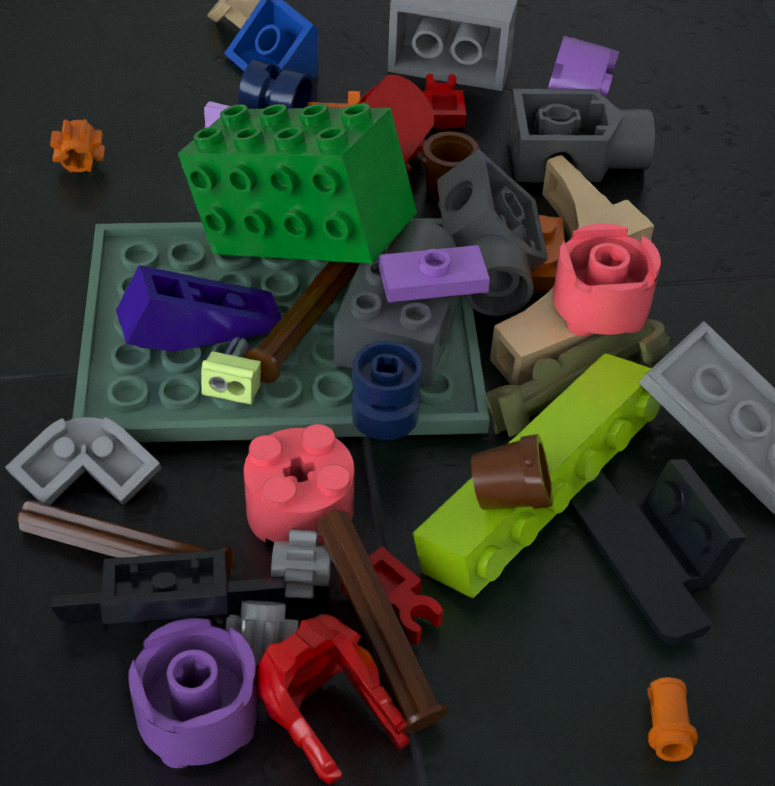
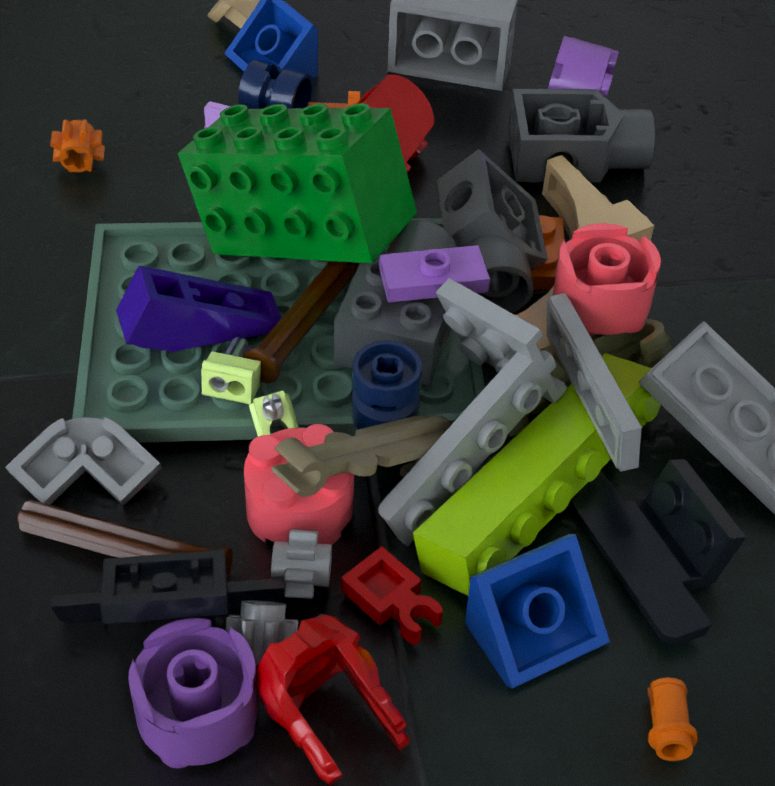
reddish brown axle [317,510,449,733] -> none
reddish brown piece [421,131,480,201] -> none
red plate [422,74,466,130] -> none
reddish brown piece [471,434,553,510] -> none
none -> yellowish green piece [249,390,299,437]
none -> dark tan piece [271,415,452,497]
none -> light grey bracket [378,278,567,547]
none -> blue slope [465,534,610,688]
none -> light grey tile [547,293,642,472]

